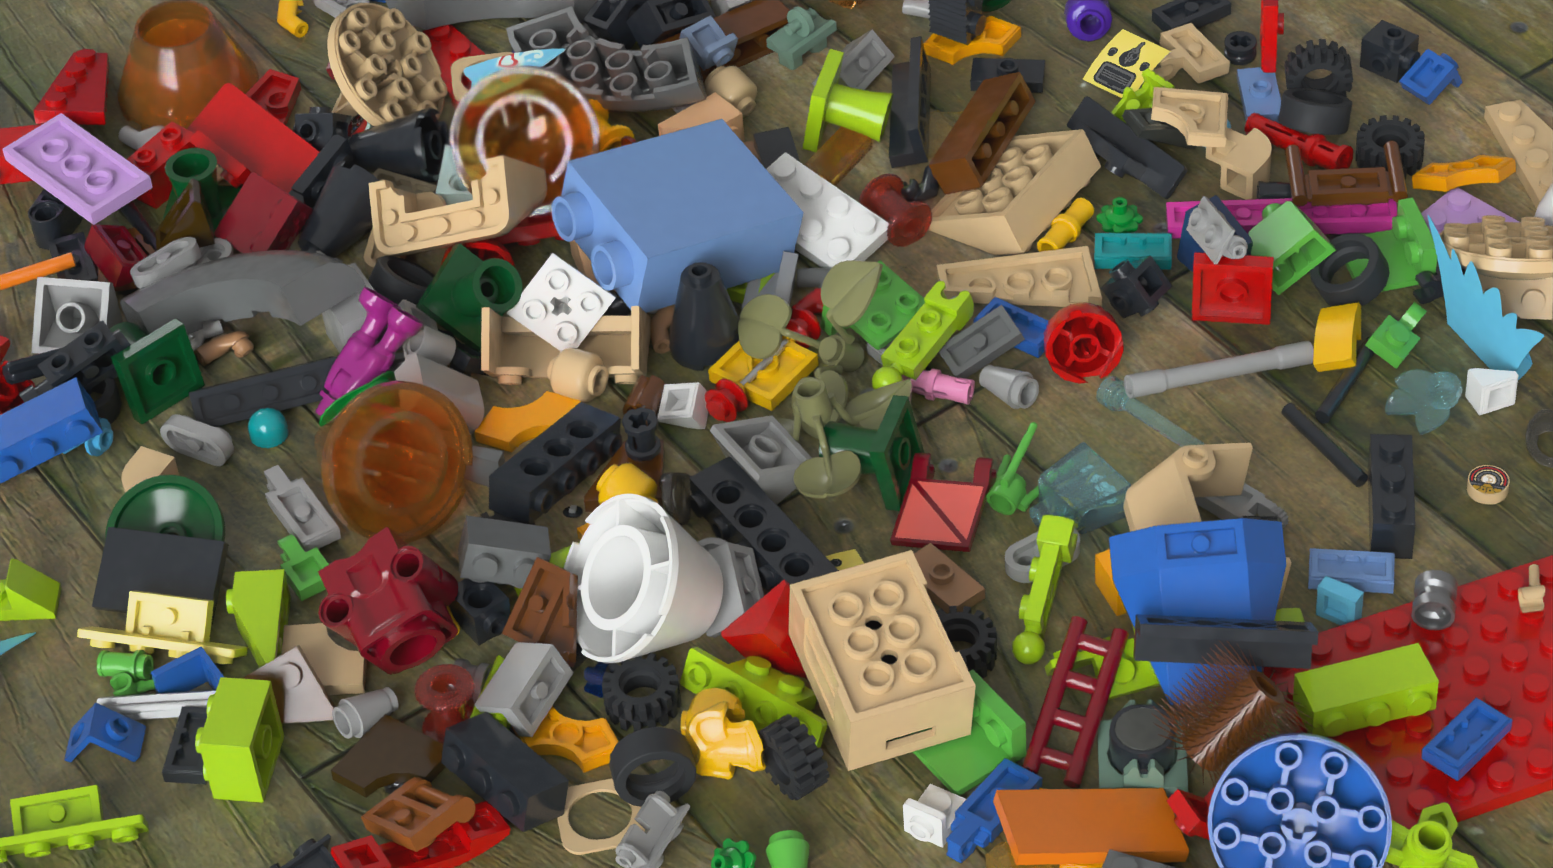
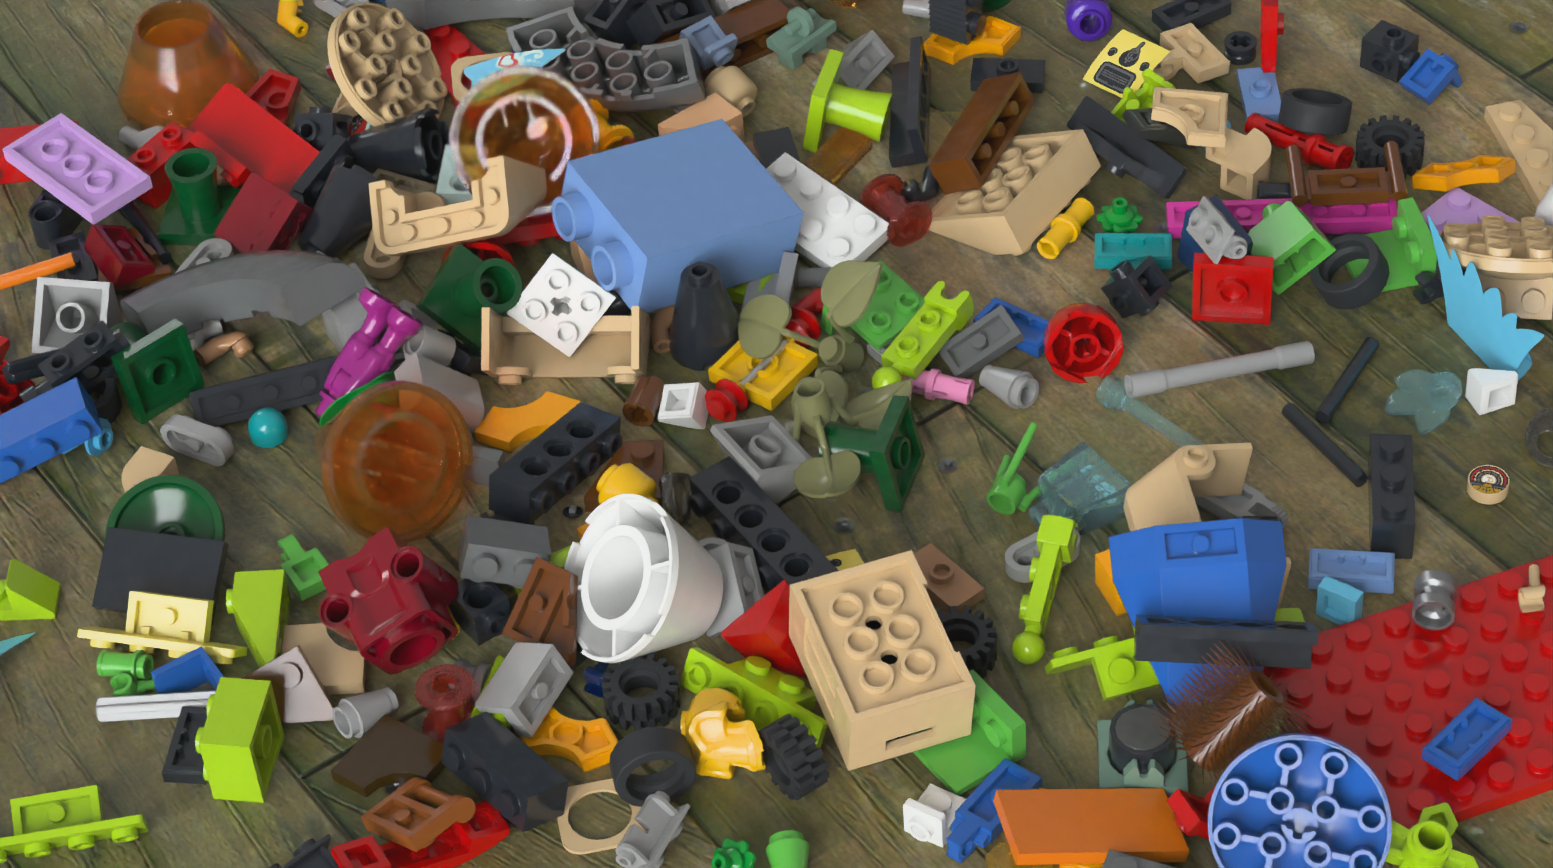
red wing [33,49,110,125] -> none
blue bracket [64,703,146,763] -> none
light grey plate [130,237,202,289] -> none
dark brown slope [155,178,215,250] -> none
light grey hinge [264,465,341,552] -> none
black tyre [368,256,435,305] -> none
tan head [547,348,608,403] -> none
black bush [622,407,661,461] -> none
flag [890,453,997,552] -> none
tan wing [936,246,1102,307] -> none
dark red bar [1022,616,1129,789] -> none
black tyre [1284,39,1353,97] -> none
lime brick [1293,643,1439,737] -> none
yellow slope [1313,302,1361,372] -> none
bright green plate [1365,302,1427,369] -> none

